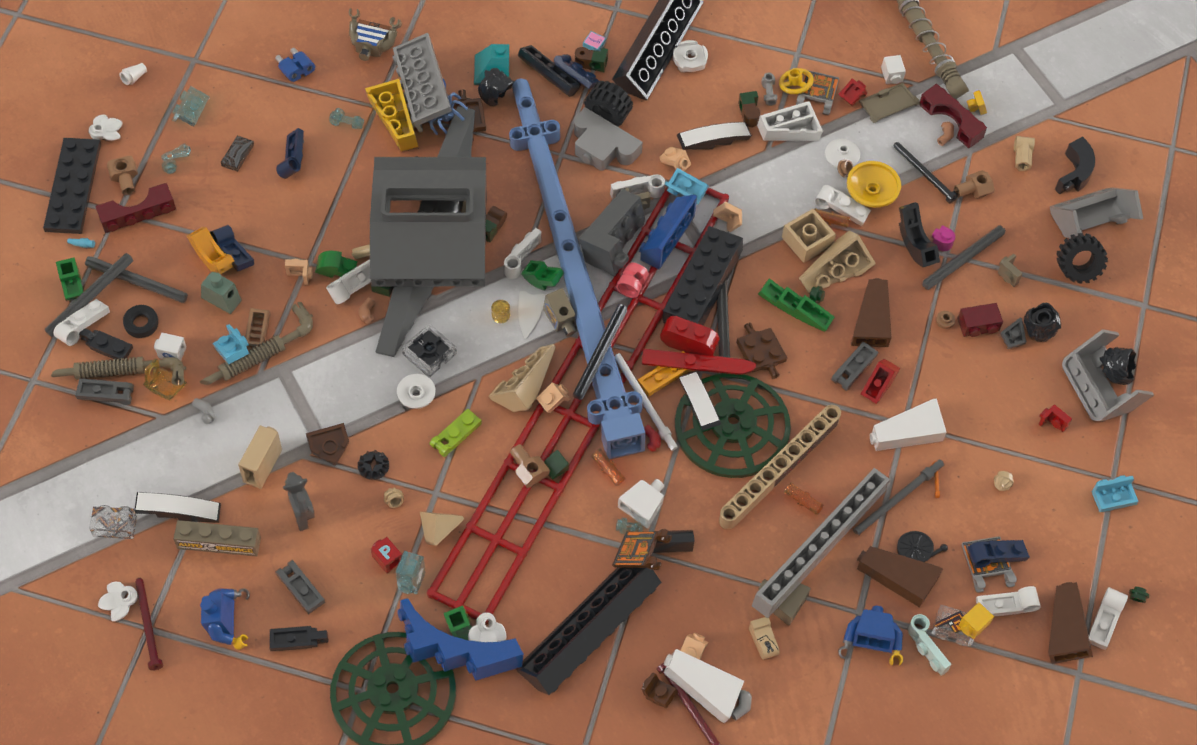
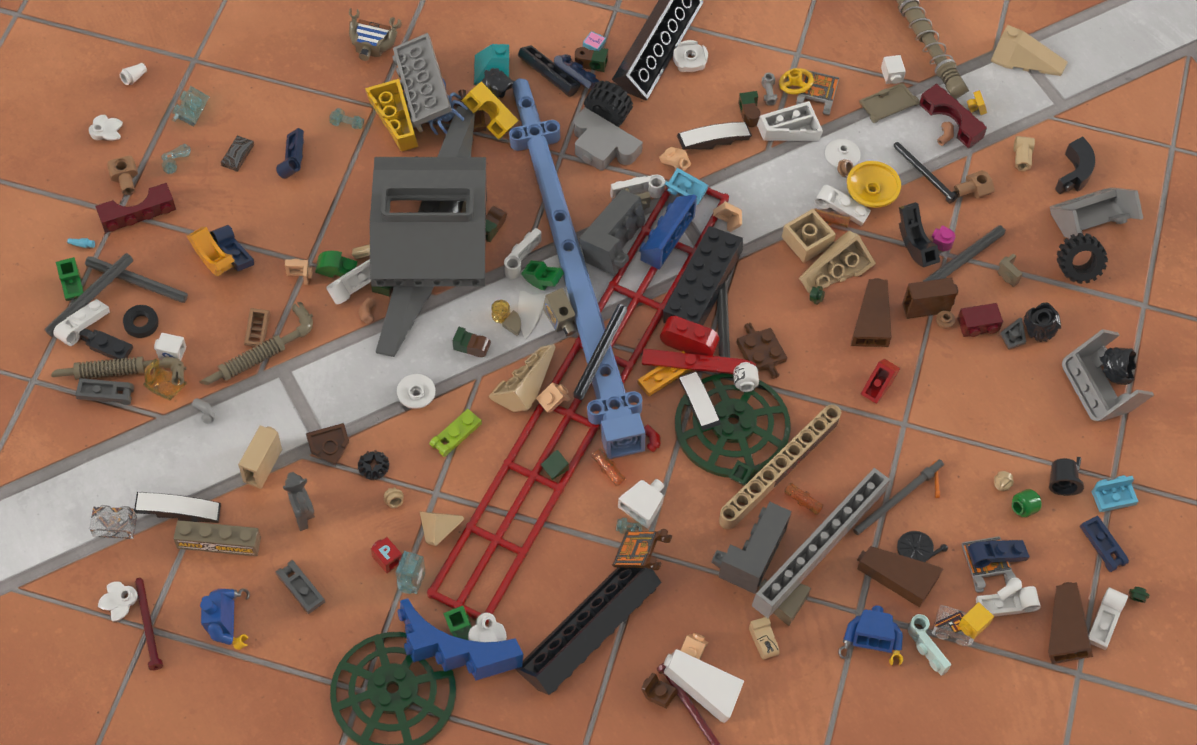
black plate [43,138,101,234] -> none
sand green torso [201,272,242,314] -> none
medium azure bracket [213,324,249,364] -> none
black hinge [270,626,328,651] -> none
blue piece [275,48,315,82] -> none
piece [402,323,457,378] -> none
medium nougat piece [510,444,550,488] -> none
white bar [615,353,678,451] -> none
coral wheel [616,262,649,298] -> none
black brick [653,530,695,553] -> none
light grey arm [731,690,752,721] -> none
green slope [758,278,835,332] -> none
dark grey plate [831,341,879,391] -> none
red bracket [838,78,868,107] -> none
white slope [869,398,947,451] -> none
red bracket [1039,404,1072,432] -> none
none -> leg [452,326,491,357]
none -> yellow arch [461,81,519,140]
none -> dark tan tile [502,310,521,336]
none -> dark grey hinge [712,502,792,594]
none -> dark green slope [728,460,757,486]
none -> white head [733,362,759,392]
none -> reddish brown brick [902,277,958,319]
none -> tan wedge [991,25,1068,76]
none -> white arm [997,578,1022,601]
none -> green head [1012,489,1042,517]
none -> black hat [1049,457,1084,496]
none -> dark blue plate [1080,515,1129,572]

